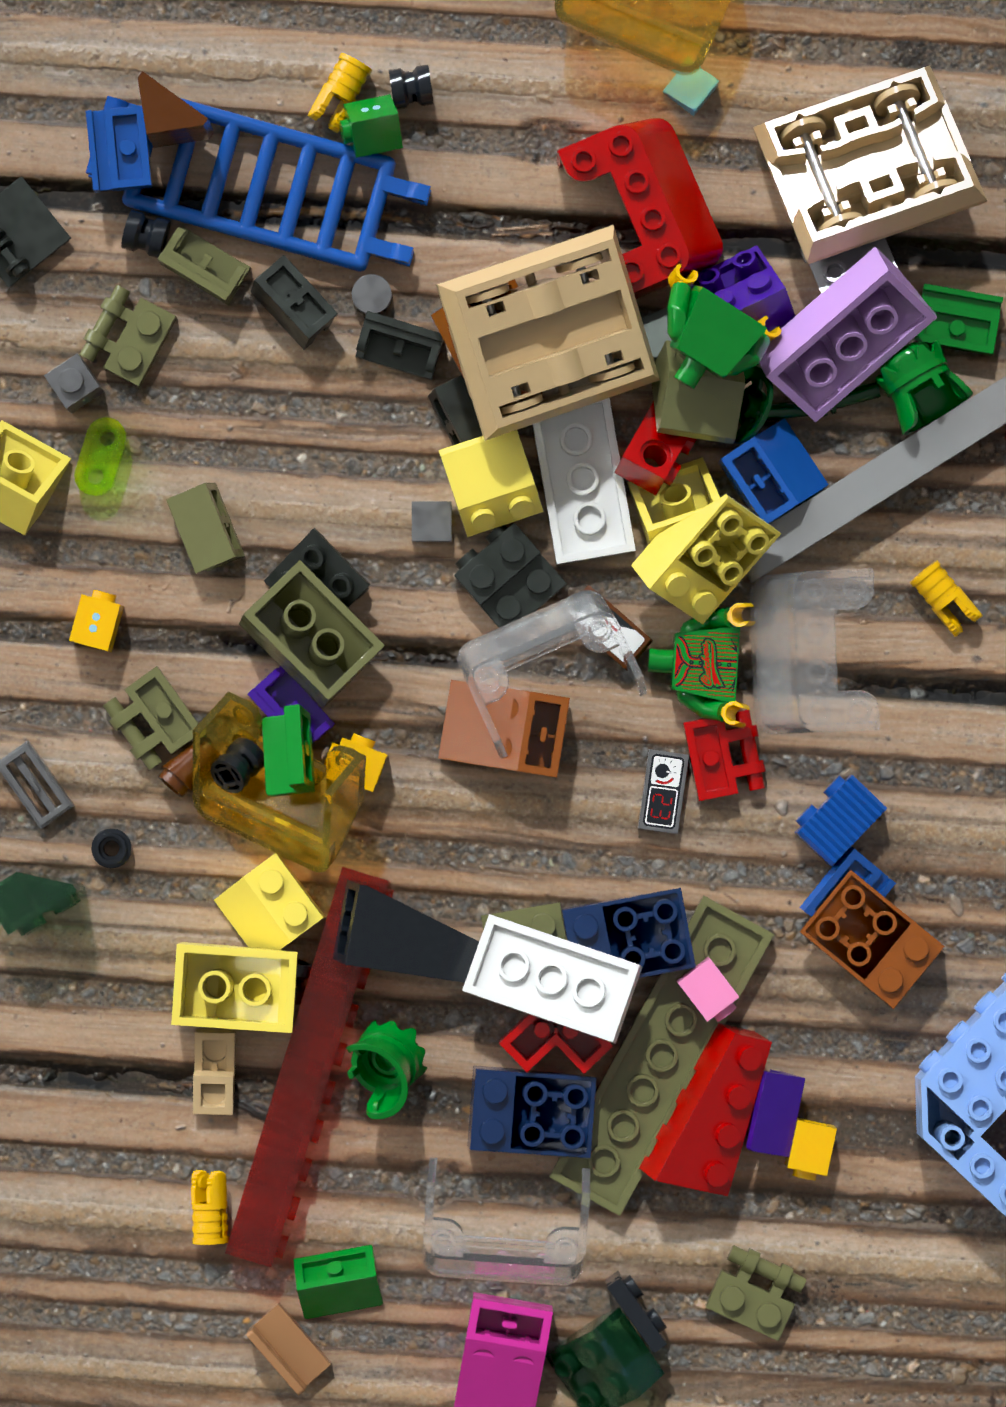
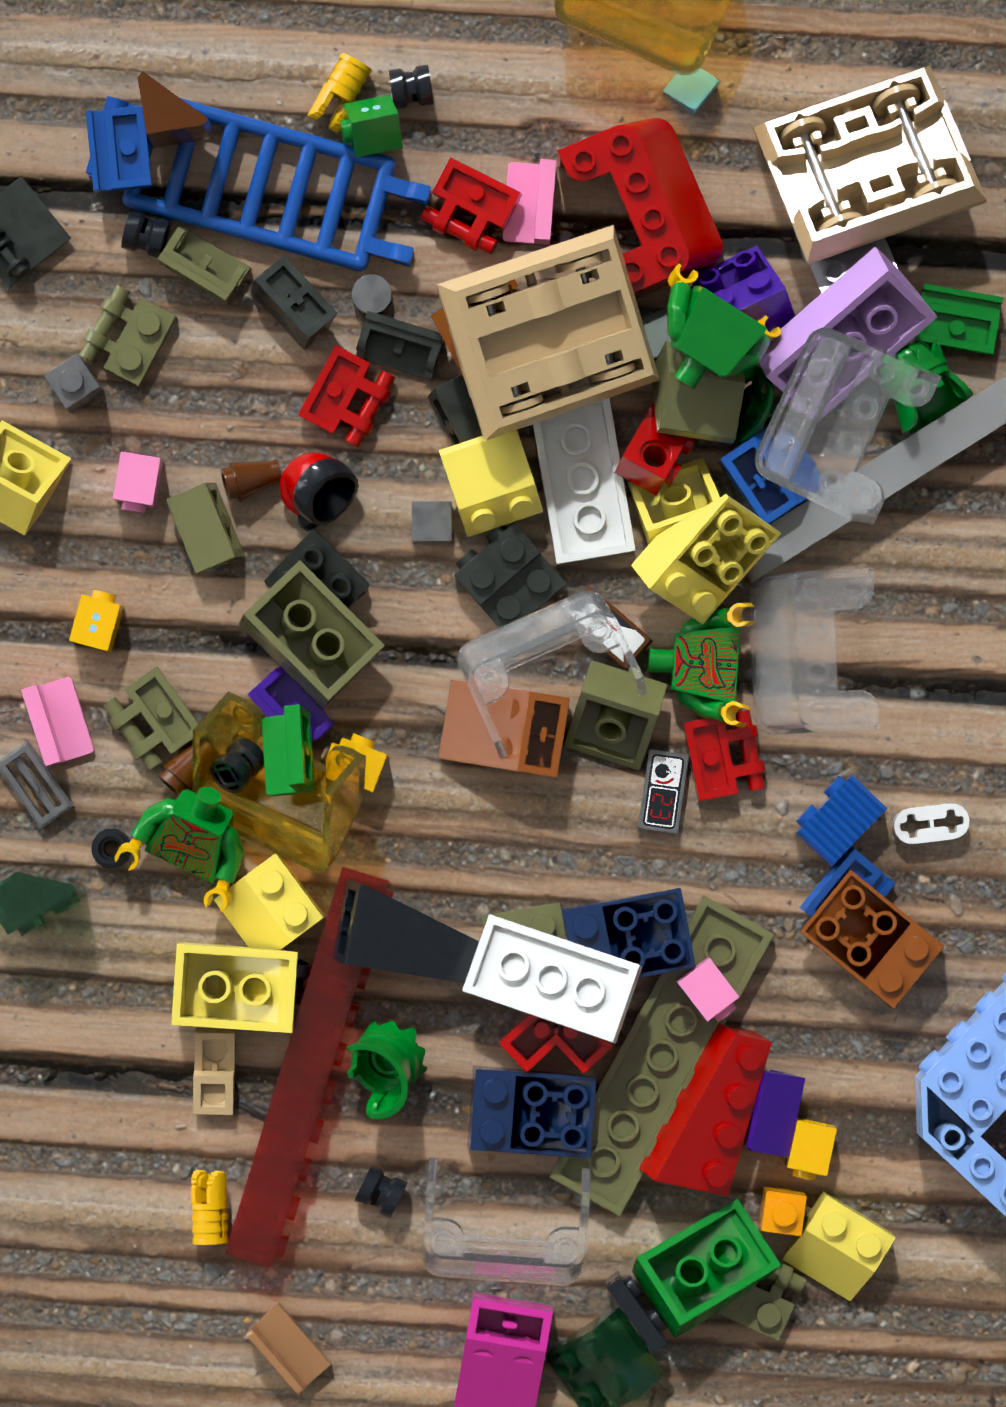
clear neon green plate [74,417,128,497] -> none
green panel [293,1245,383,1319] -> none
yellow hinge [909,560,983,637] -> none
none -> bright pink panel [21,677,95,767]
none -> bright pink brick [113,451,164,514]
none -> green torso [115,787,244,912]
none -> reddish brown cone [221,459,282,501]
none -> black piece [280,452,359,531]
none -> red plate [298,345,396,448]
none -> black wheel [354,1165,408,1218]
none -> red plate [421,157,522,255]
none -> bright pink panel [503,159,556,246]
none -> olive slope [563,660,667,771]
none -> green slope [632,1198,782,1338]
none -> clear windscreen [755,327,942,525]
none -> light orange brick [758,1186,807,1236]
none -> light yellow slope [781,1191,896,1301]
none -> white beam [892,803,970,844]

